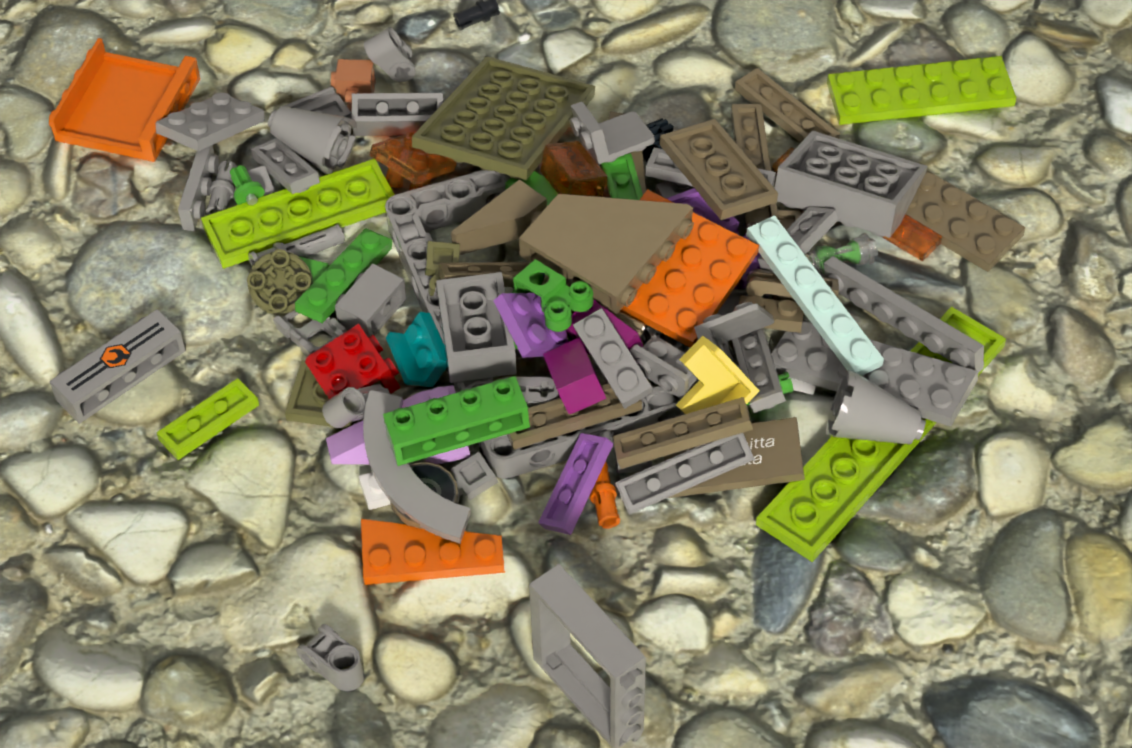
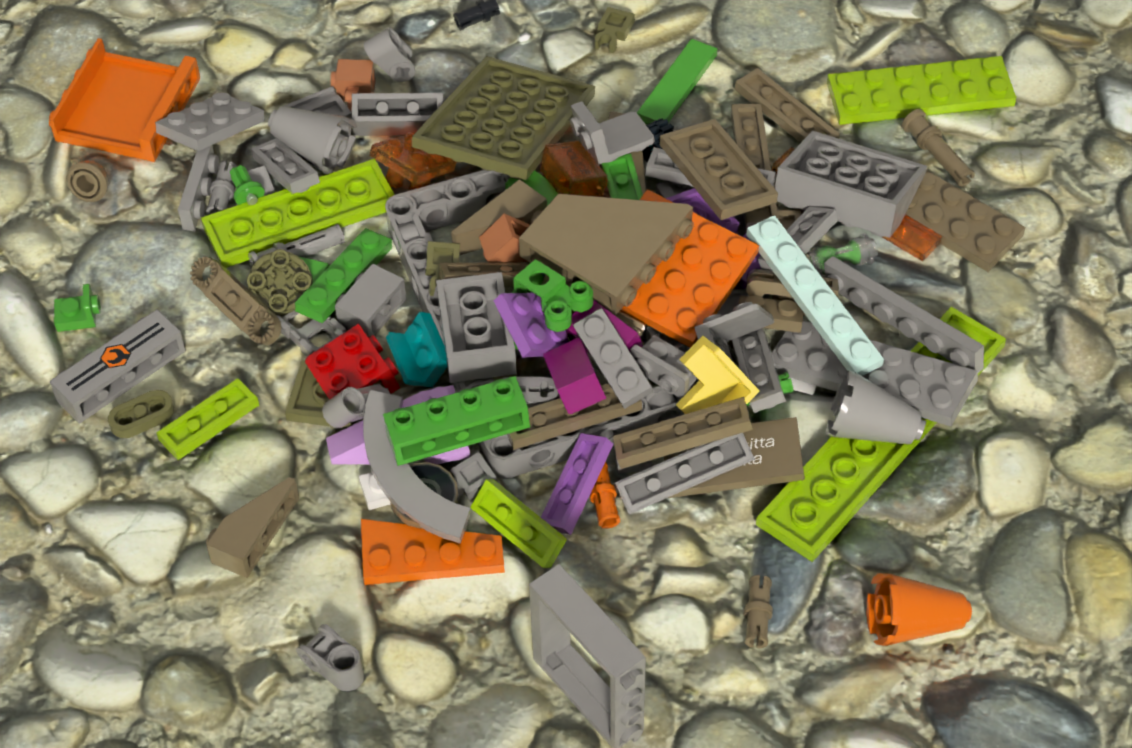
none -> bright green bracket [54,284,101,332]
none -> dark tan brick [66,161,109,202]
none -> olive plate [108,390,174,438]
none -> dark tan plate [190,257,281,346]
none -> dark tan slope [206,477,299,578]
none -> lime plate [470,479,567,568]
none -> nougat slope [479,214,530,262]
none -> olive plate [595,7,635,53]
none -> bright green tile [637,39,717,124]
none -> dark tan pin [744,575,773,649]
none -> orange cone [866,573,972,646]
none -> dark tan pin [901,109,975,187]

